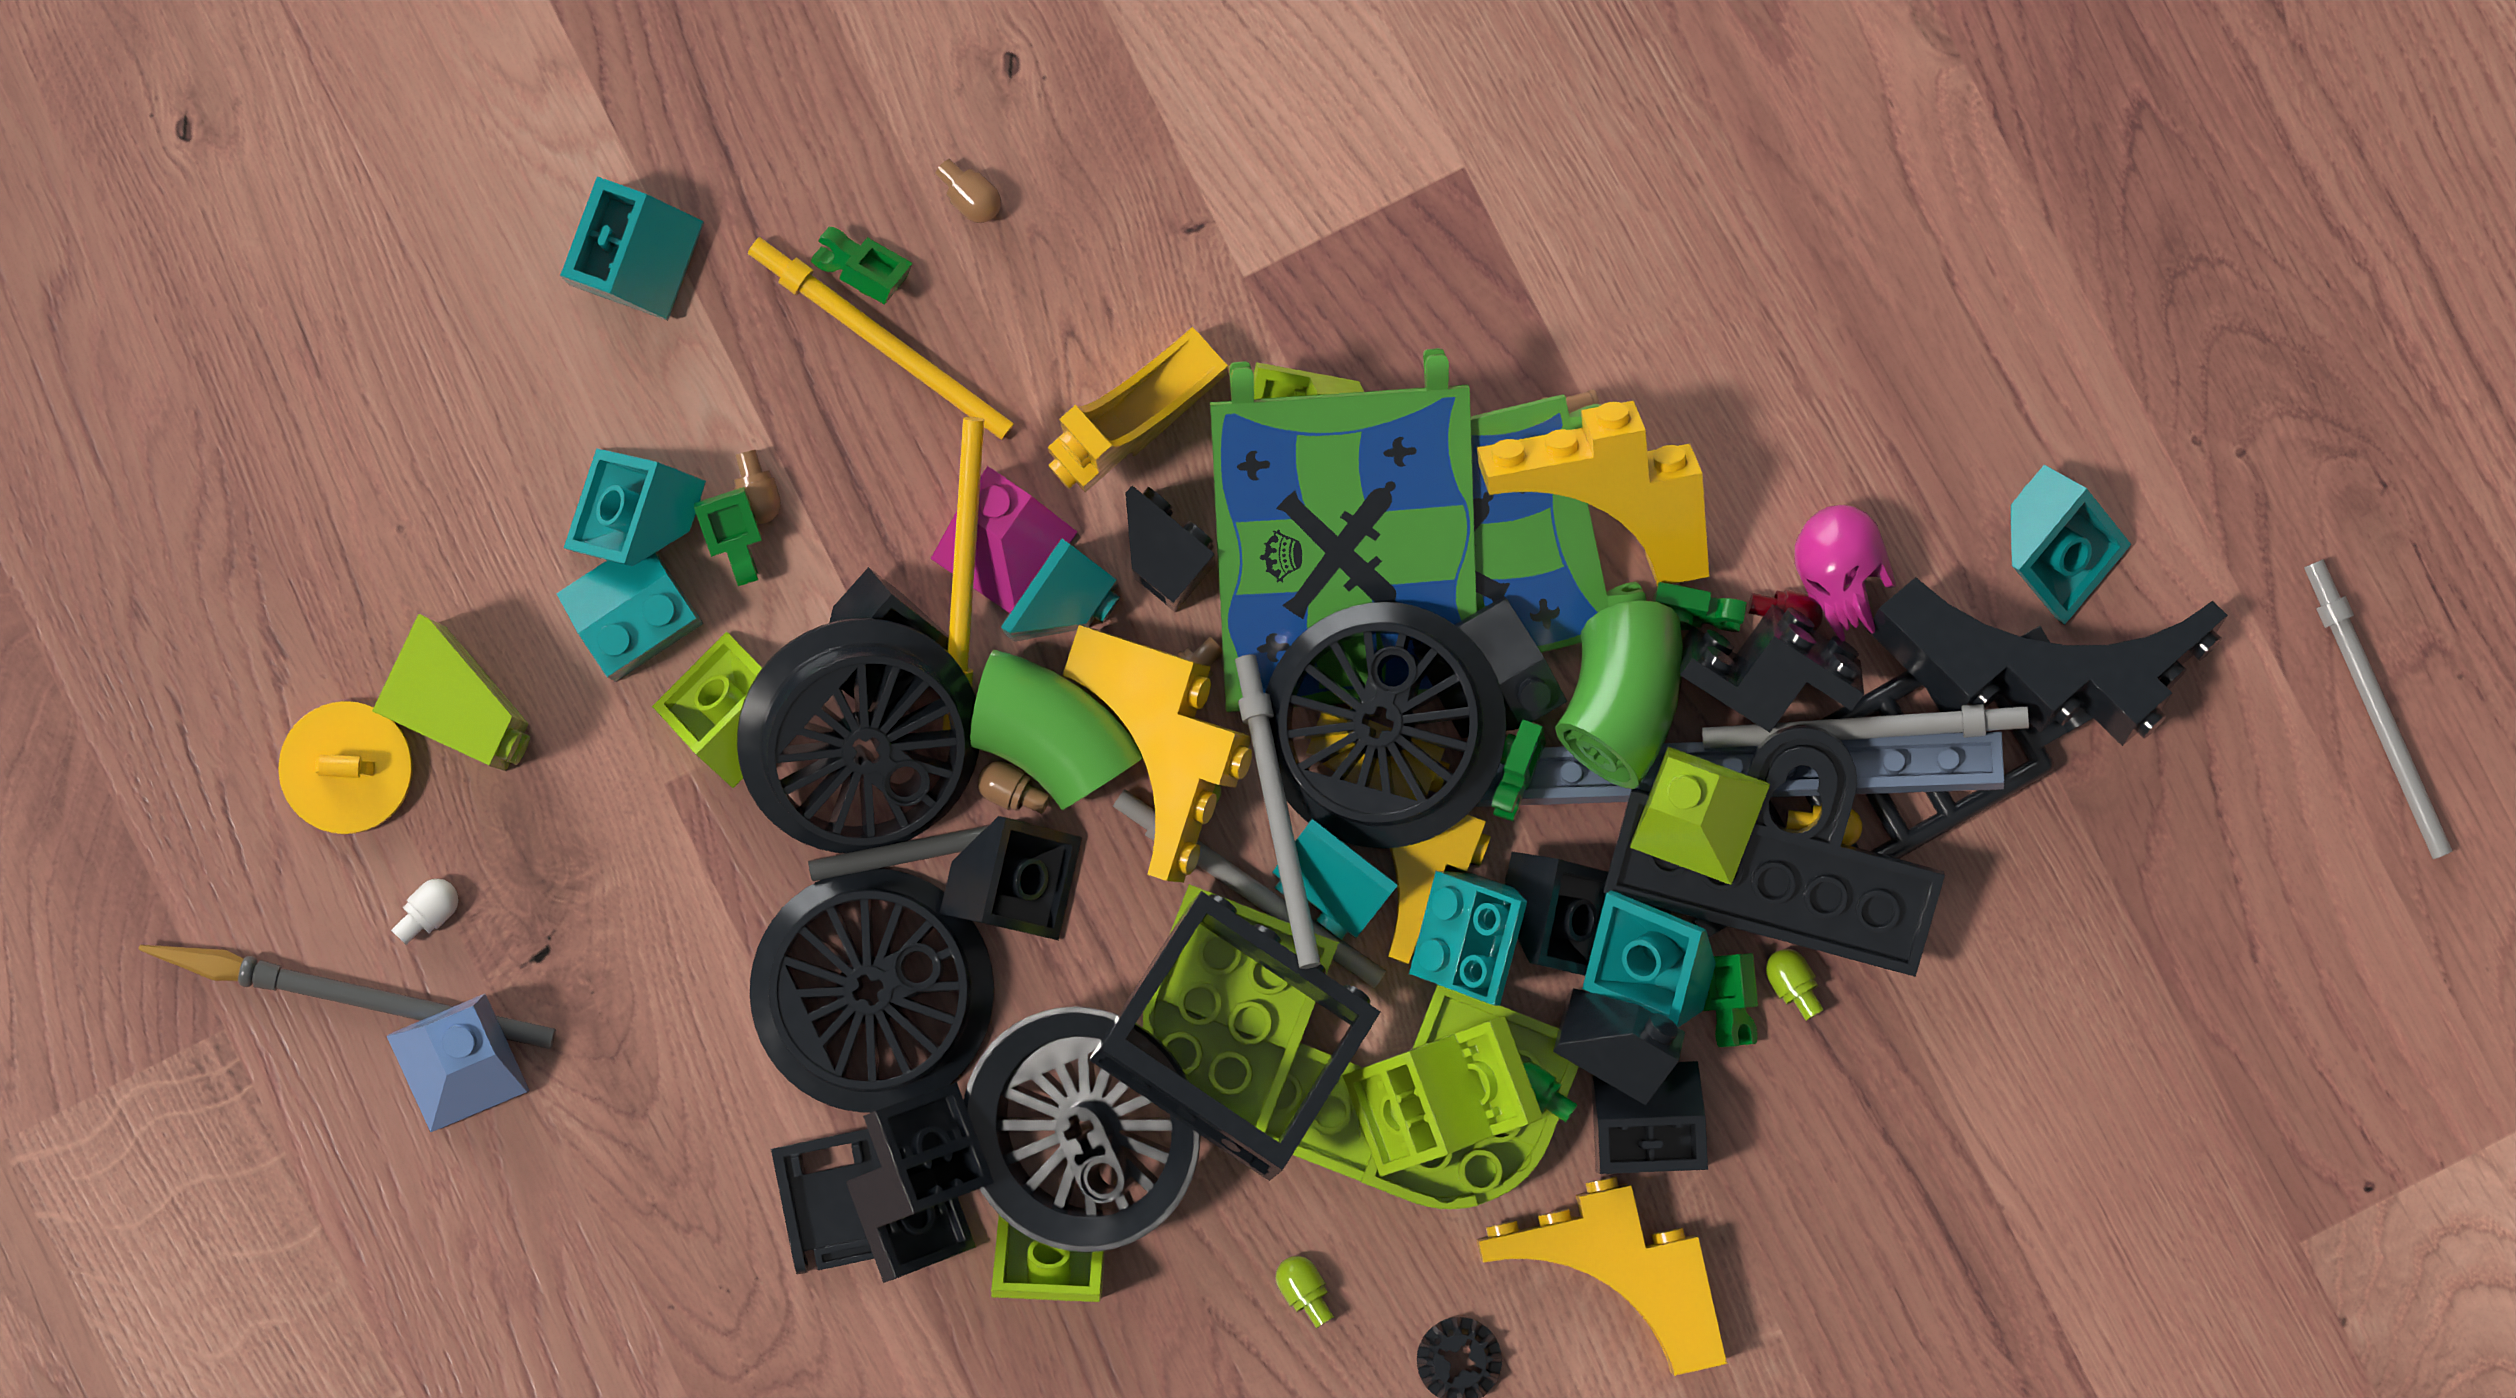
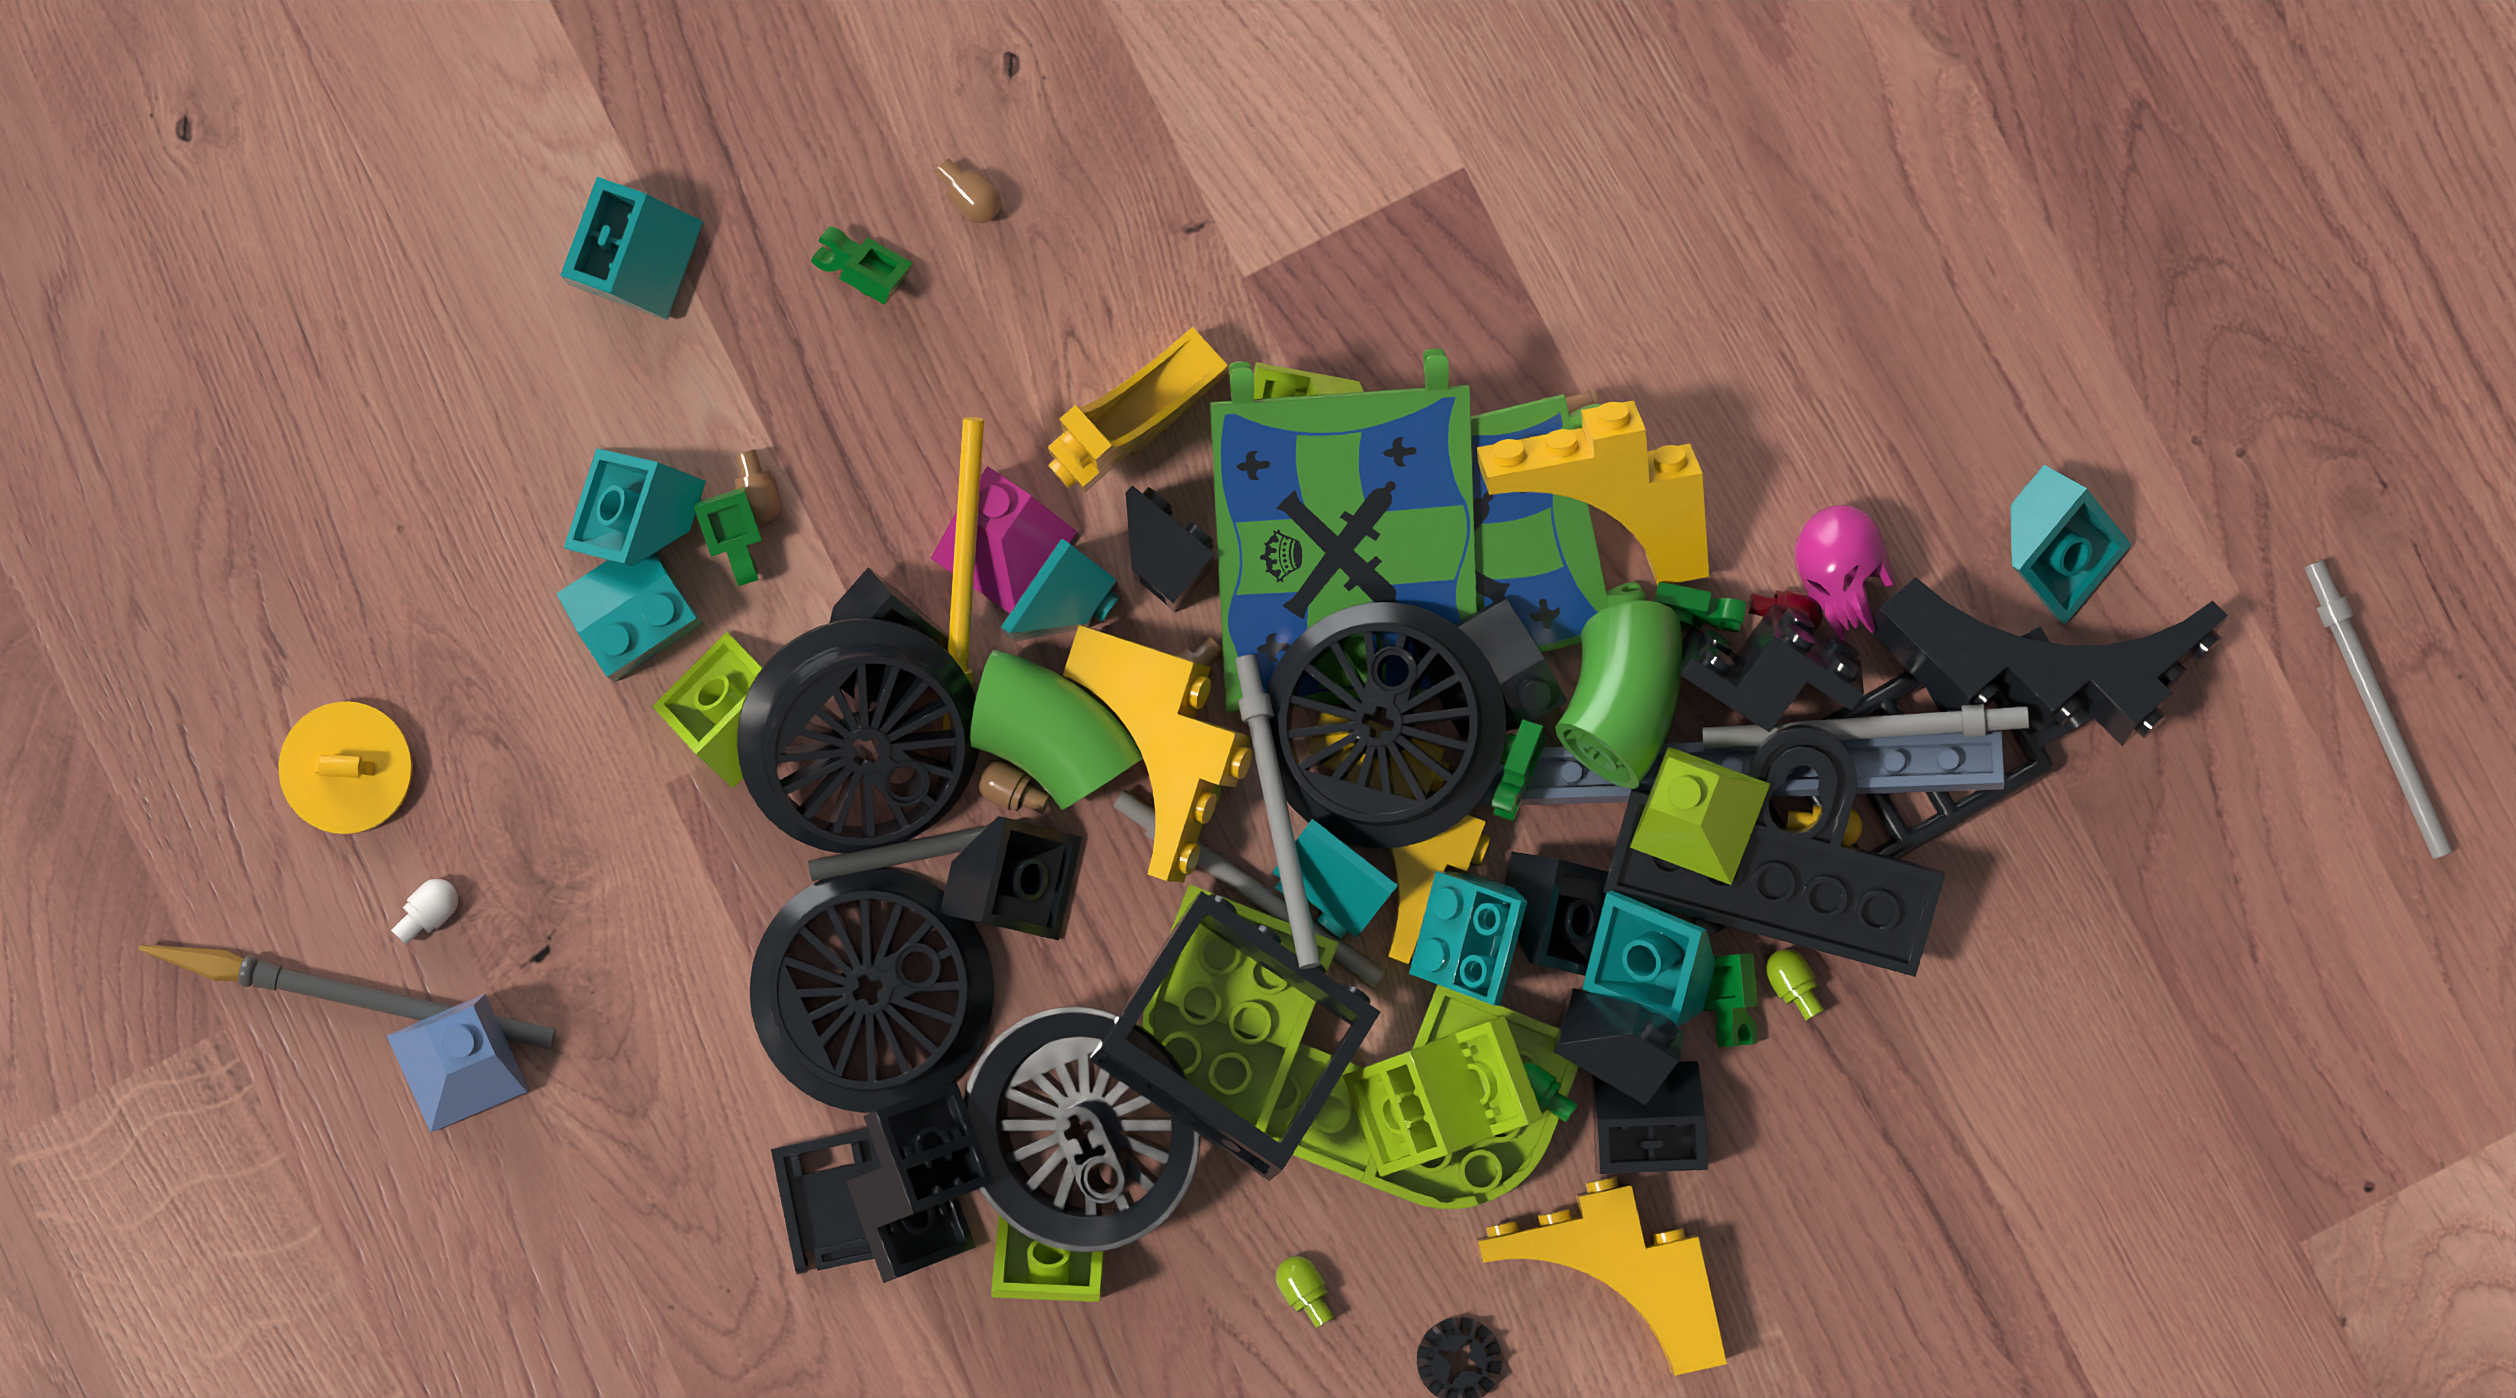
lime slope [372,614,530,771] -> none
yellow bar [748,237,1014,440] -> none

